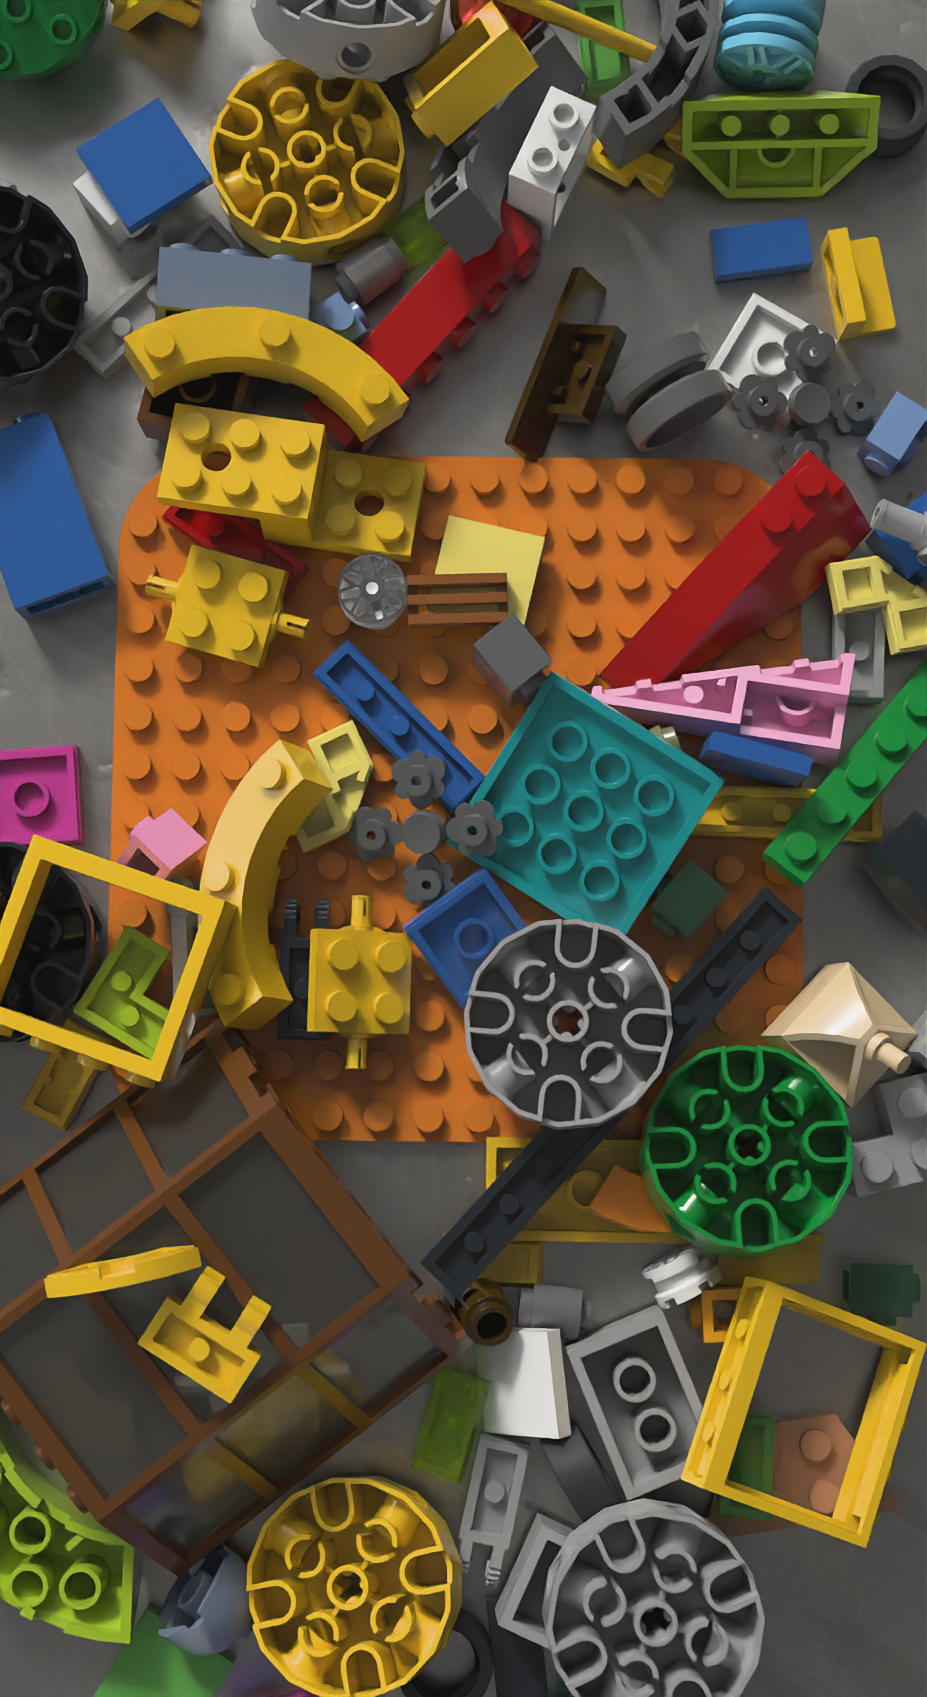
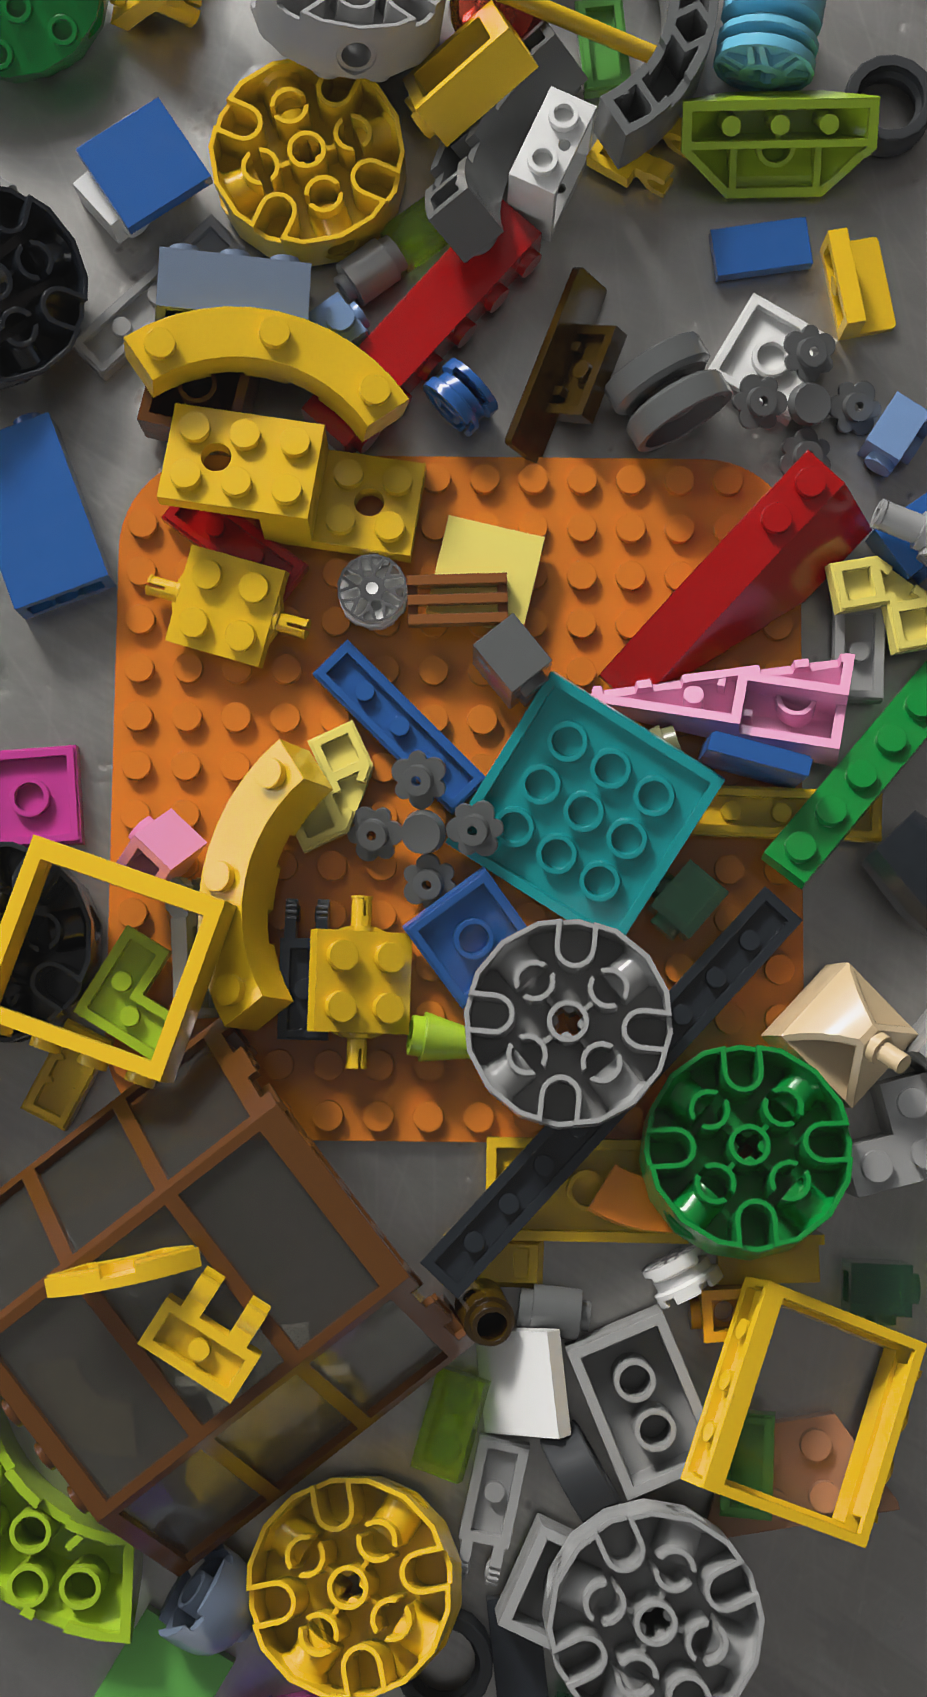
none -> lime cone [406,1012,471,1062]
none -> blue wheel [423,358,498,436]

